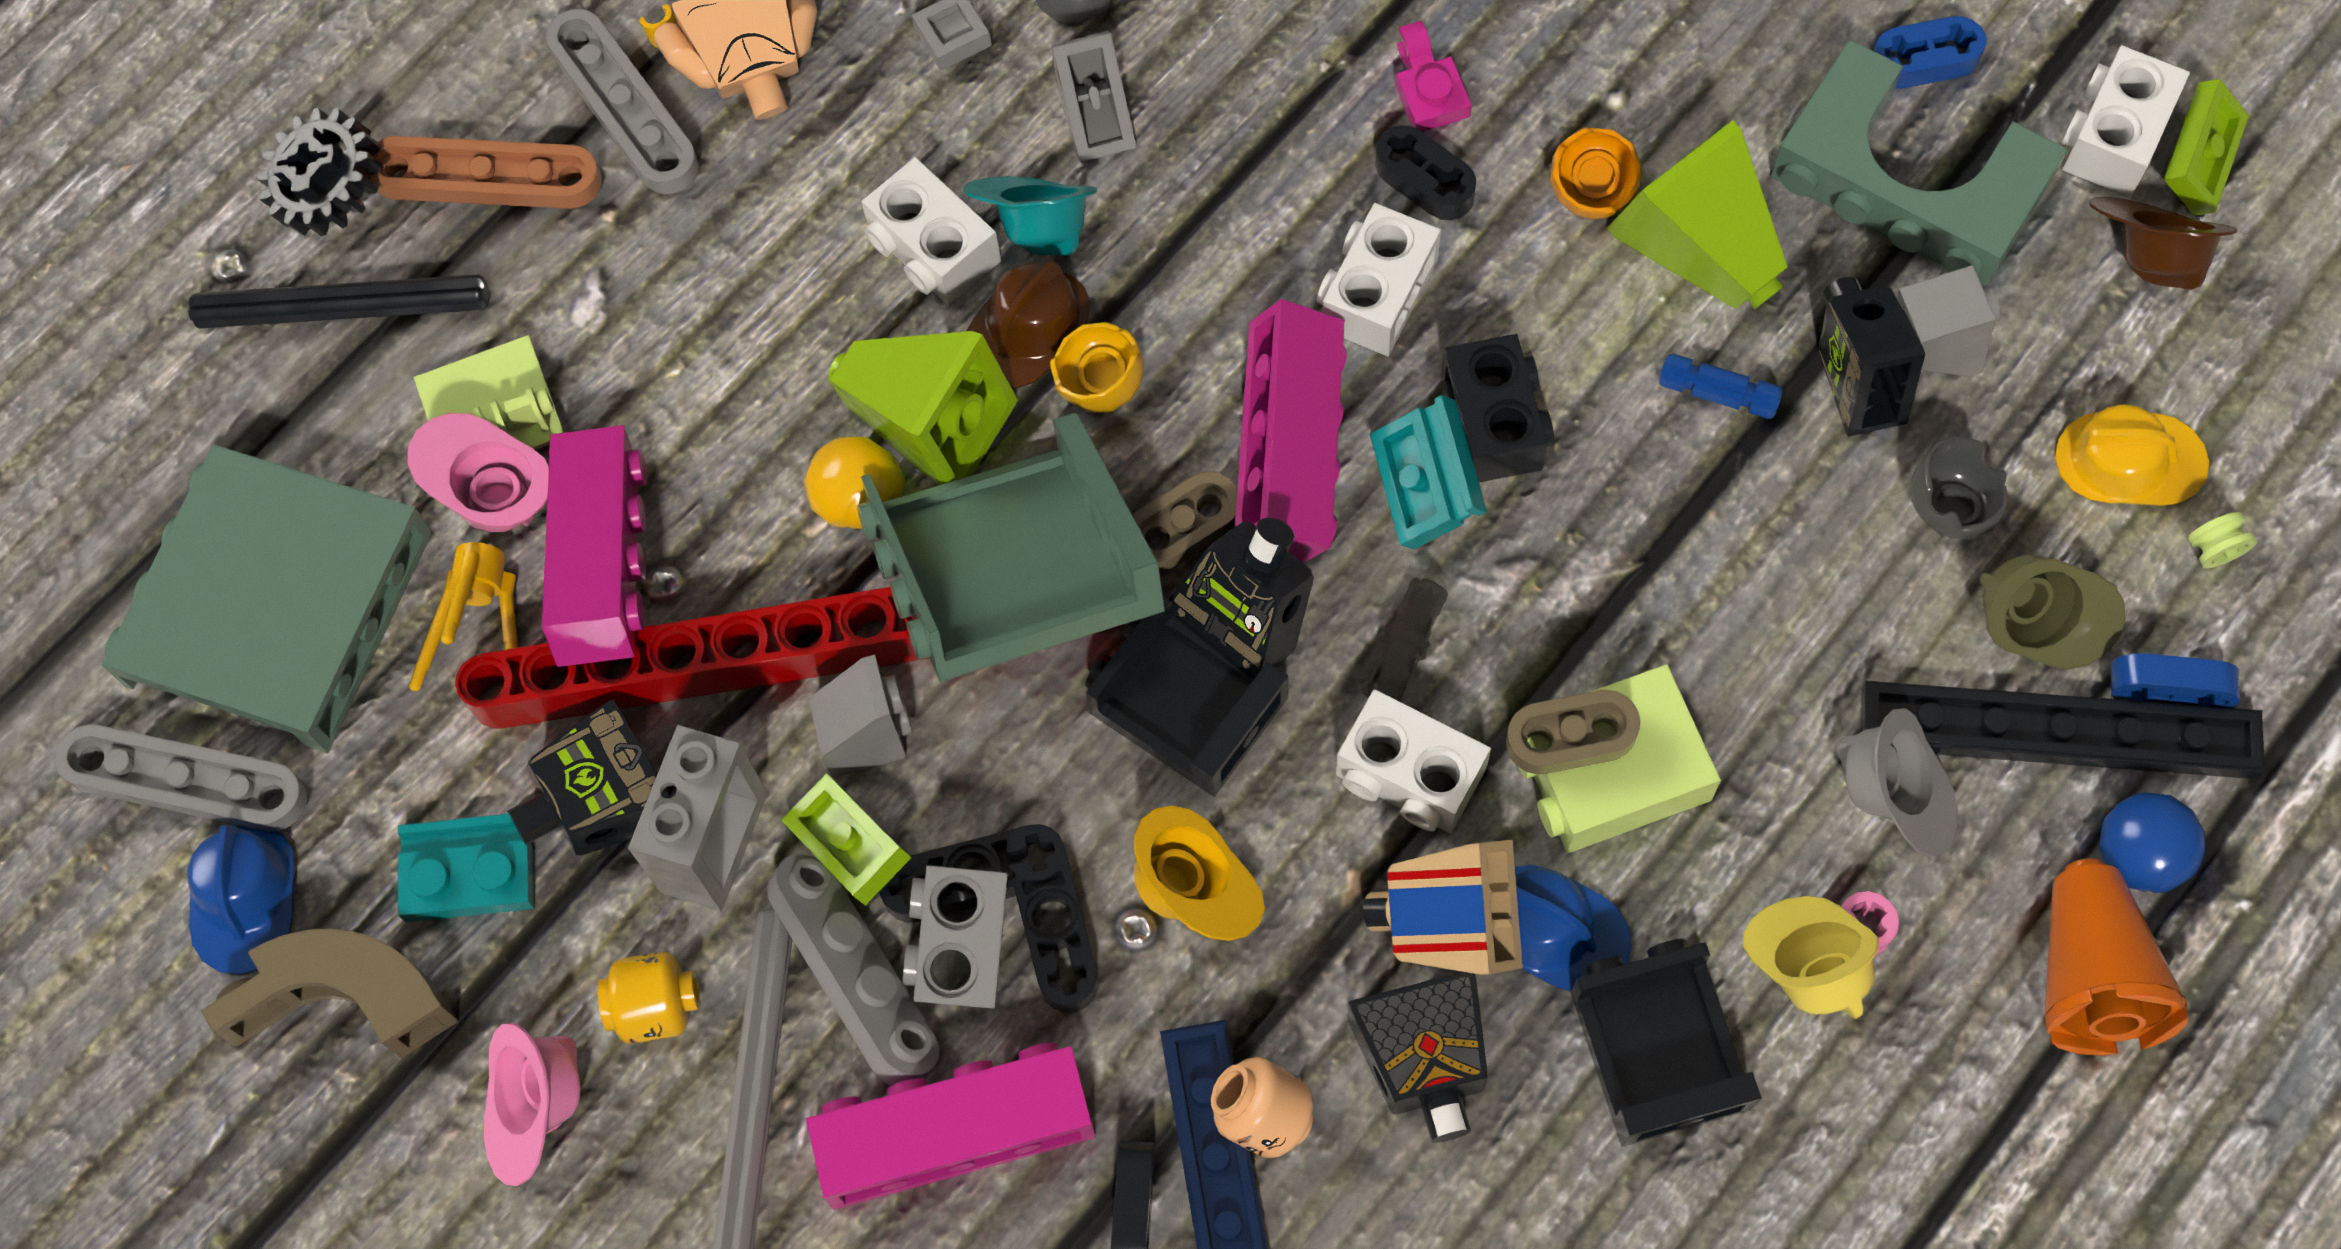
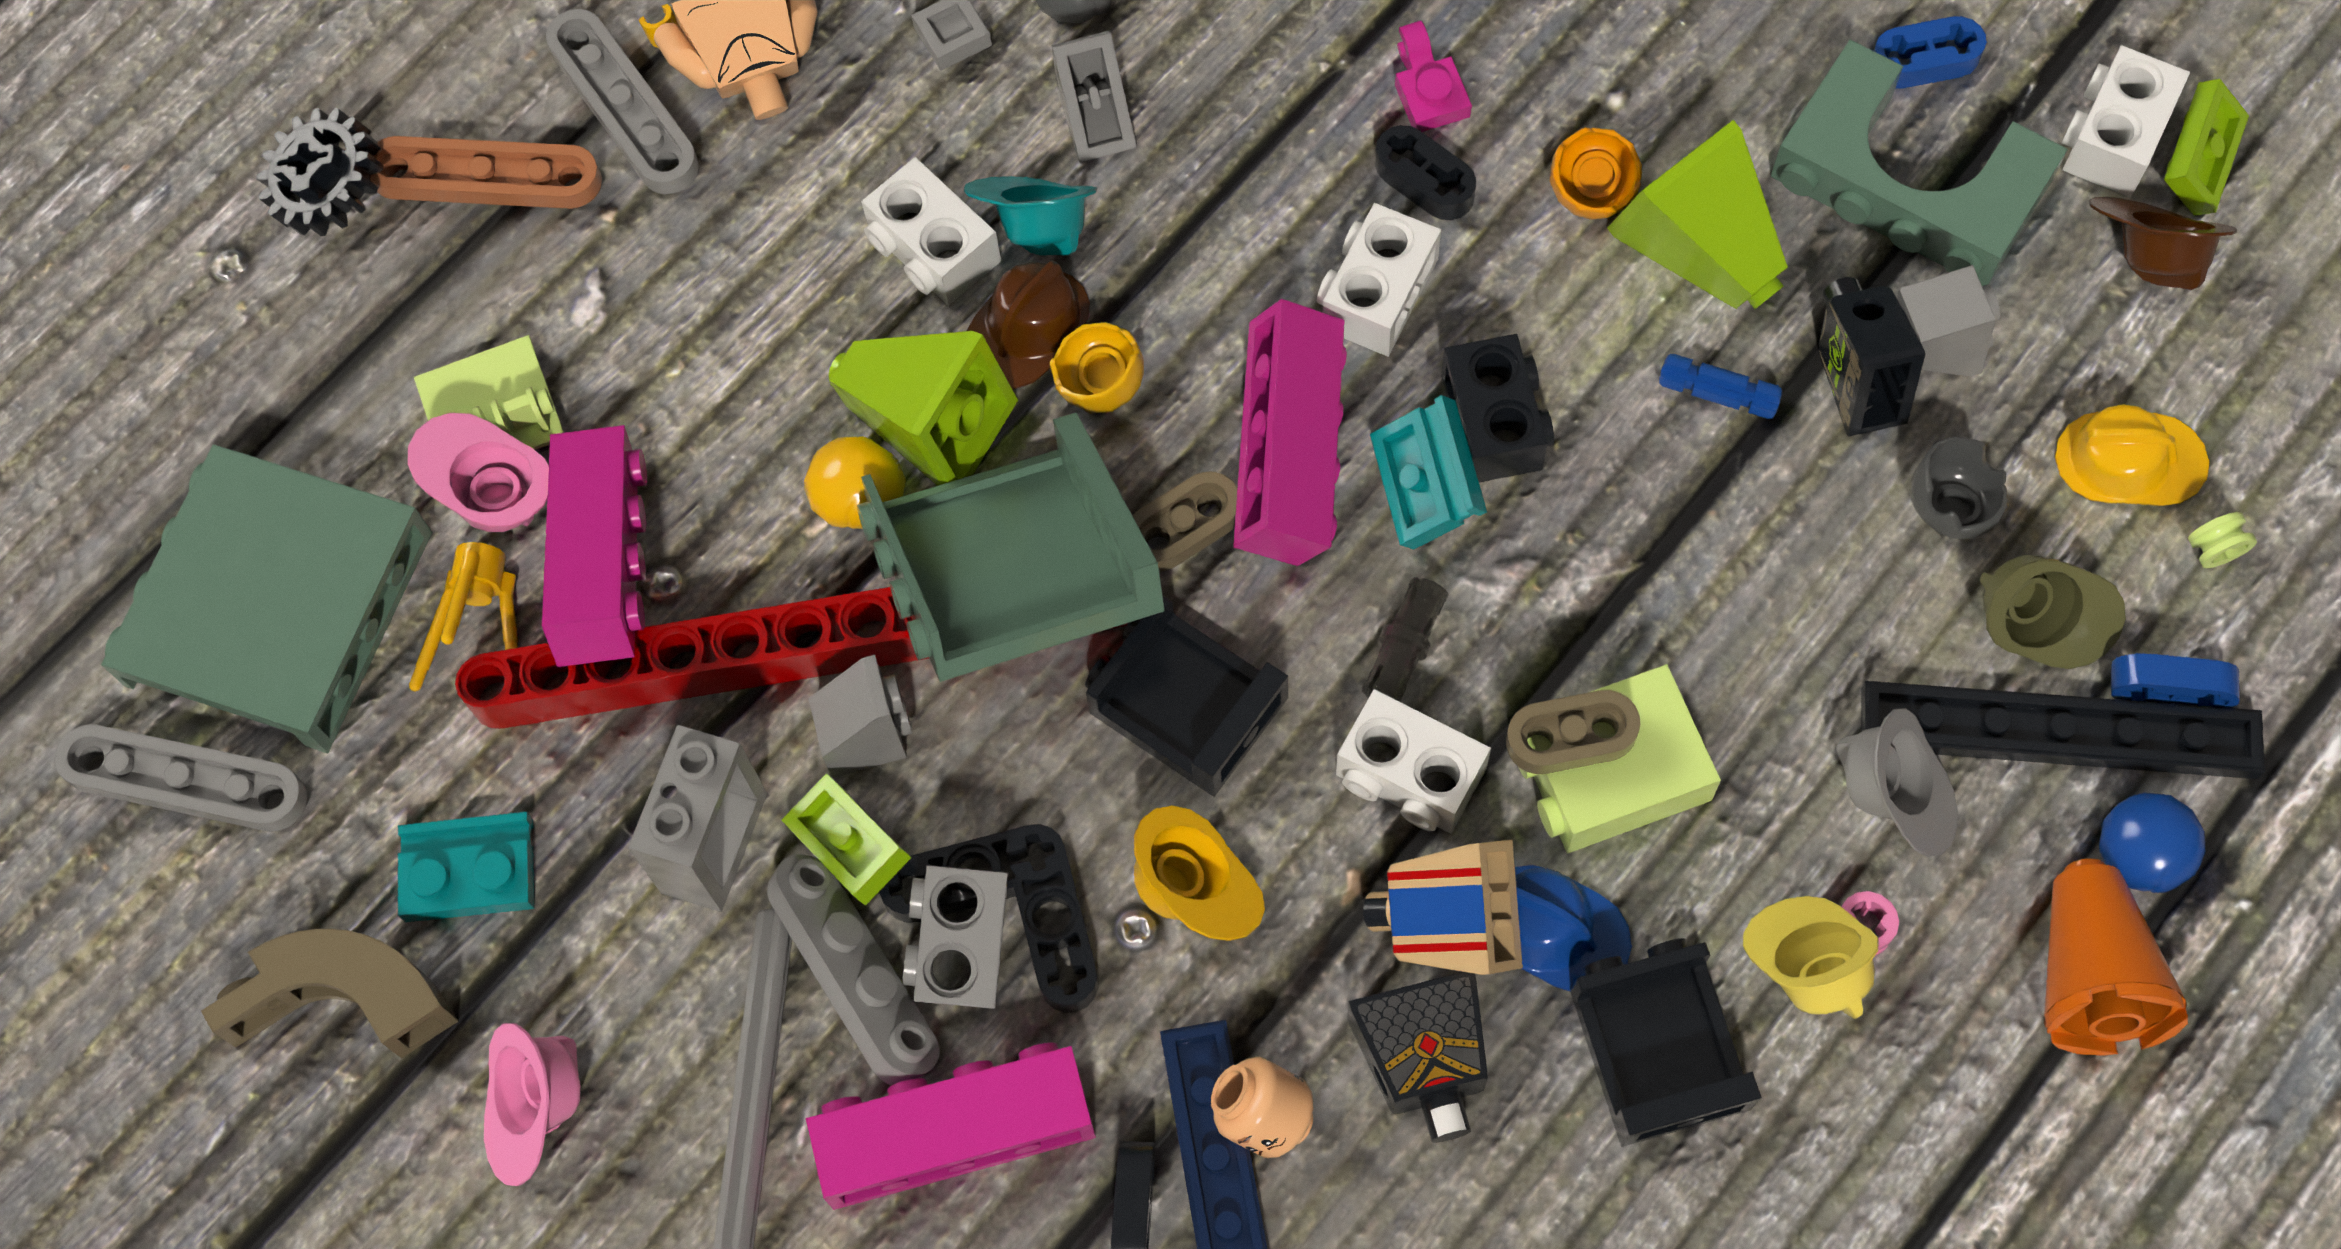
blue piece [187,825,295,975] -> none
black axle [188,274,489,329] -> none
black torso [507,699,671,855] -> none
yellow head [597,952,700,1044] -> none
black torso [1169,518,1314,677] -> none

